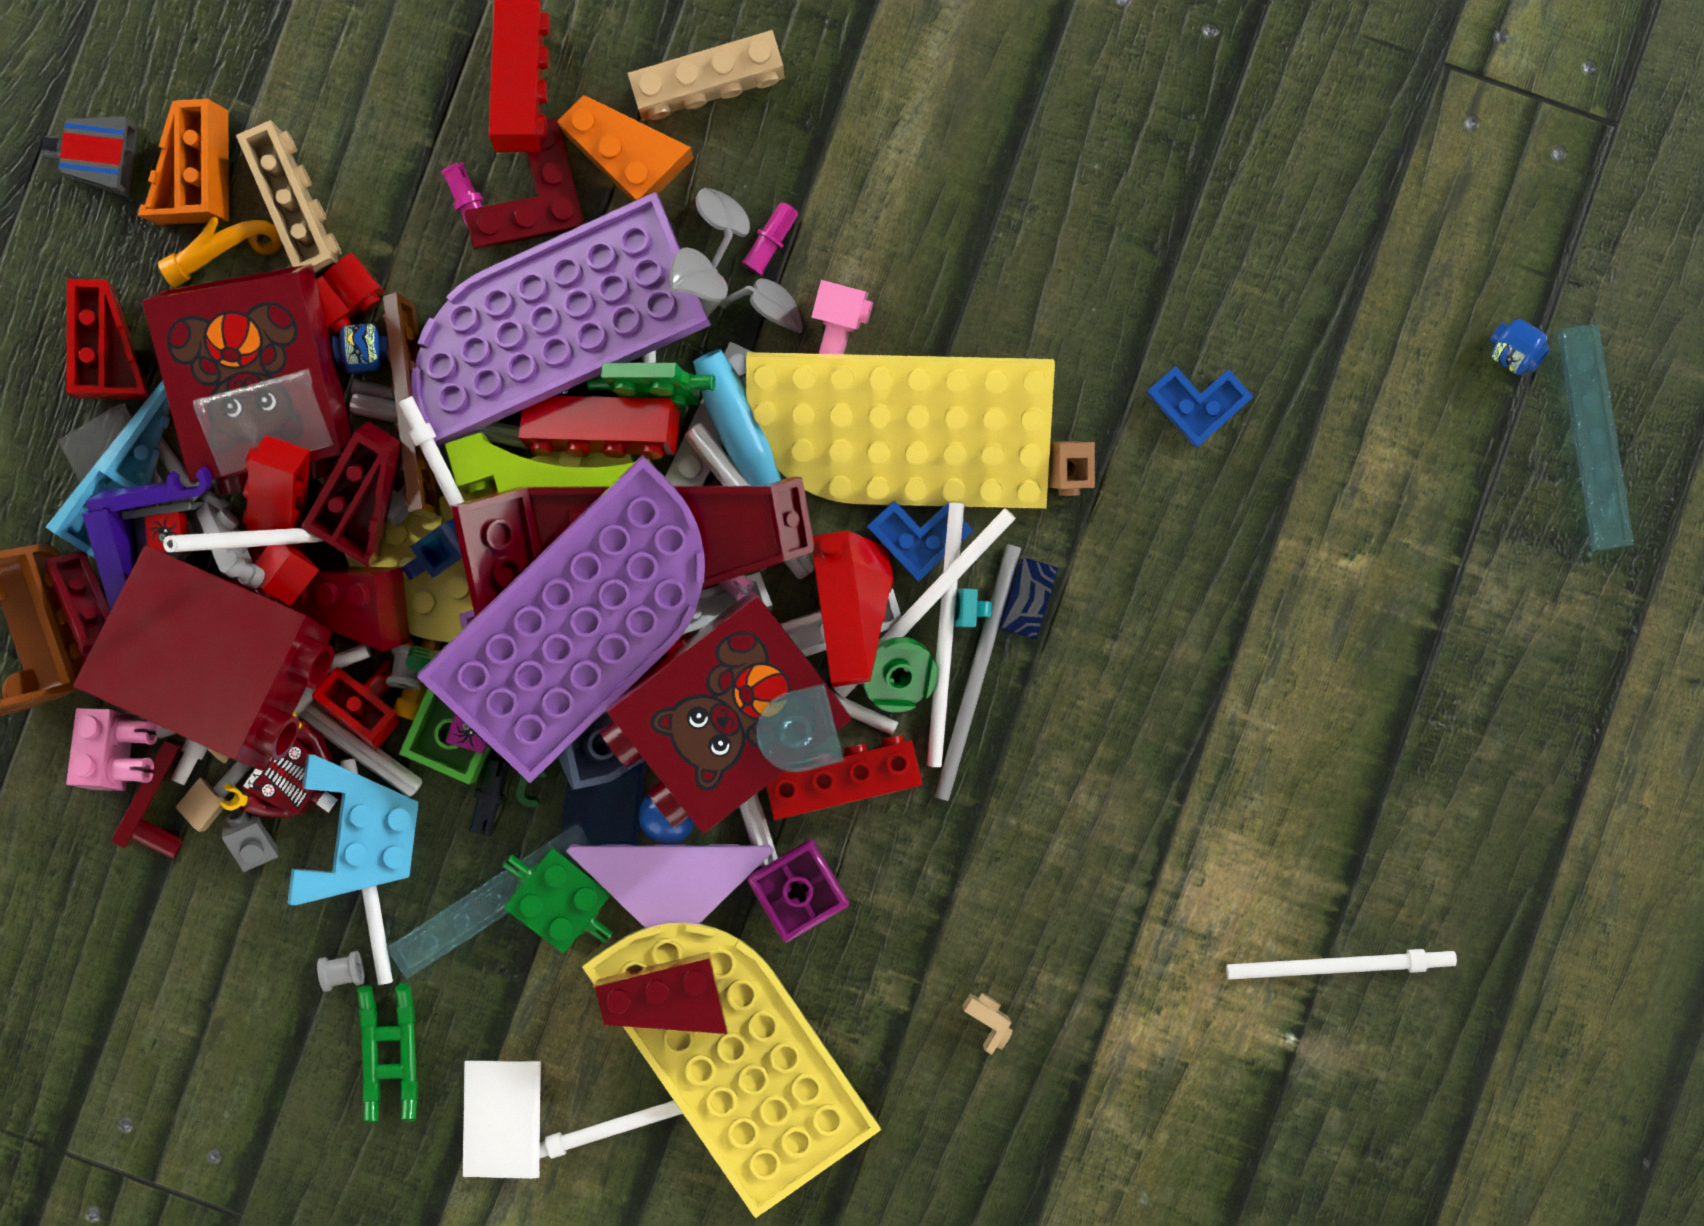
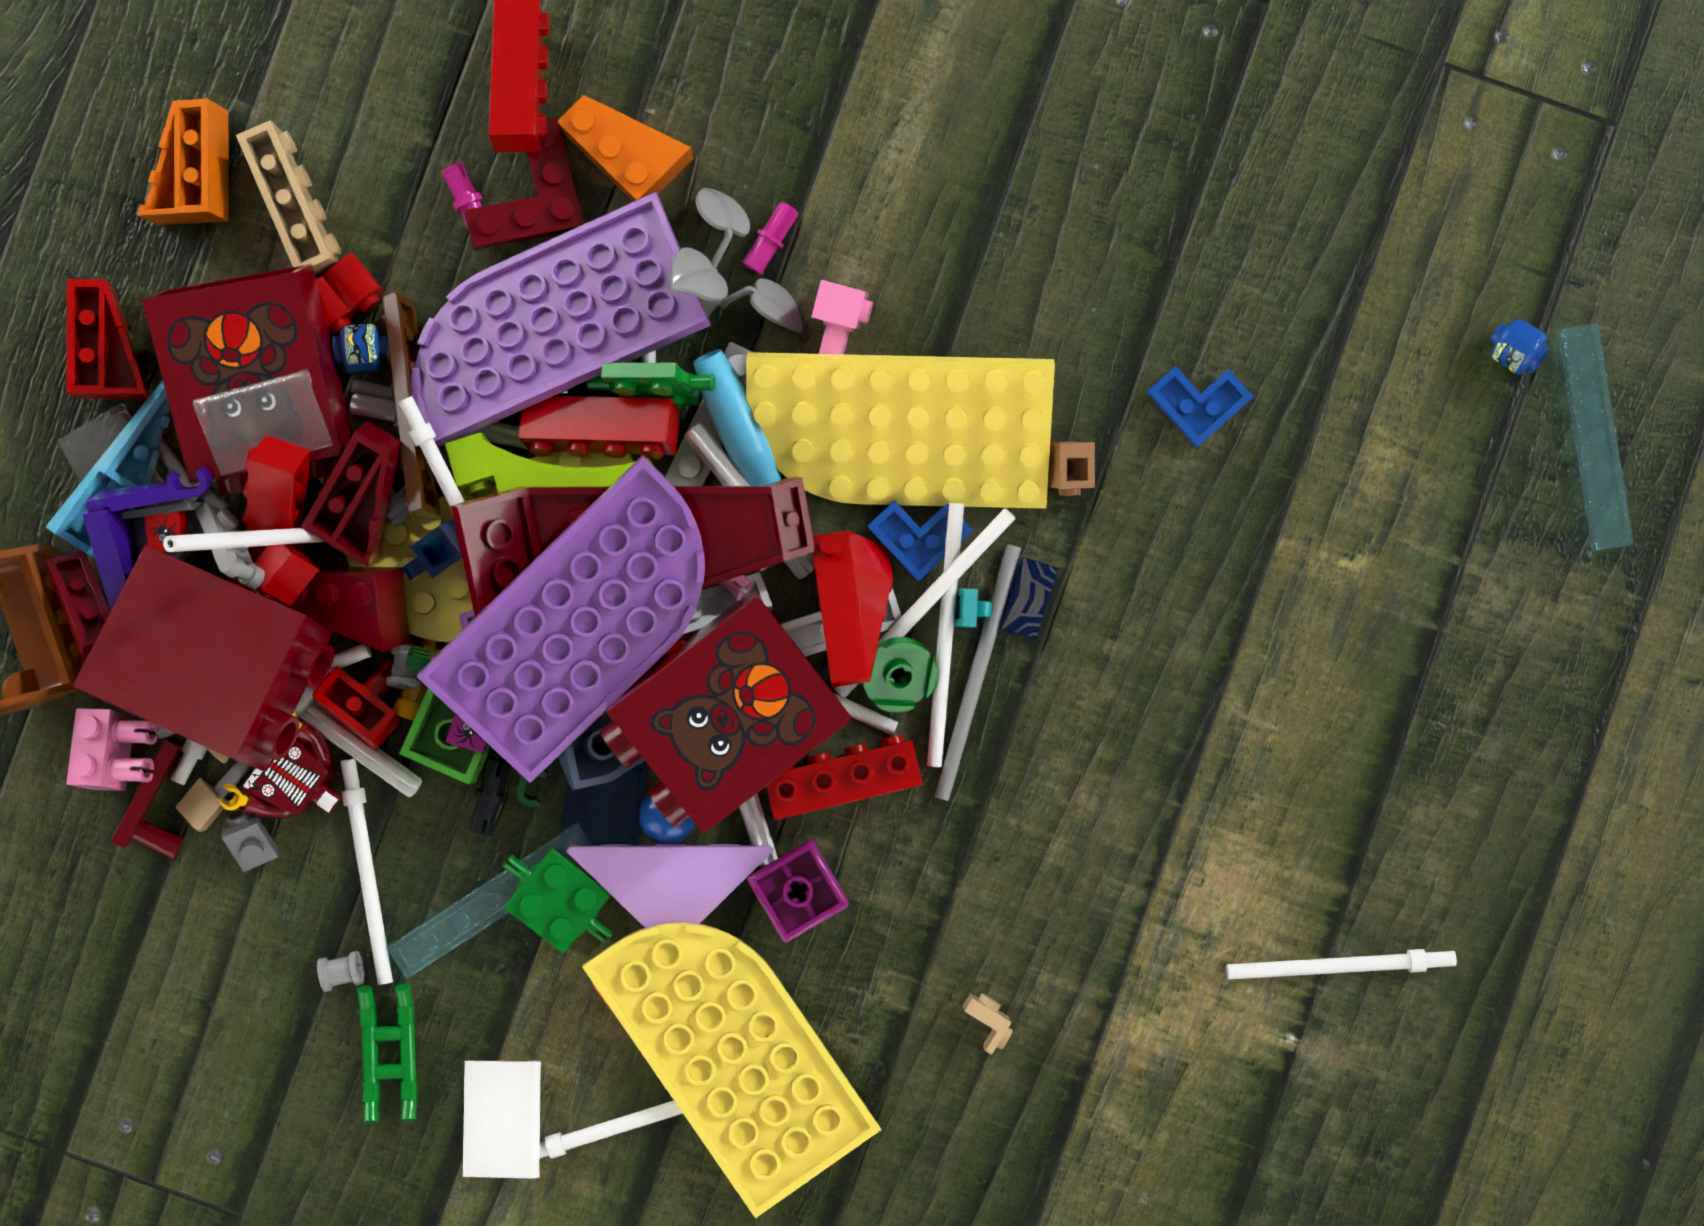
torso [42,117,139,196] -> none
light orange plant [158,217,283,288] -> none
medium azure wing [287,754,419,905] -> none
dark red wedge [595,952,728,1034] -> none
tan brick [628,30,785,121] -> none
clear light blue tile [756,683,844,772] -> none

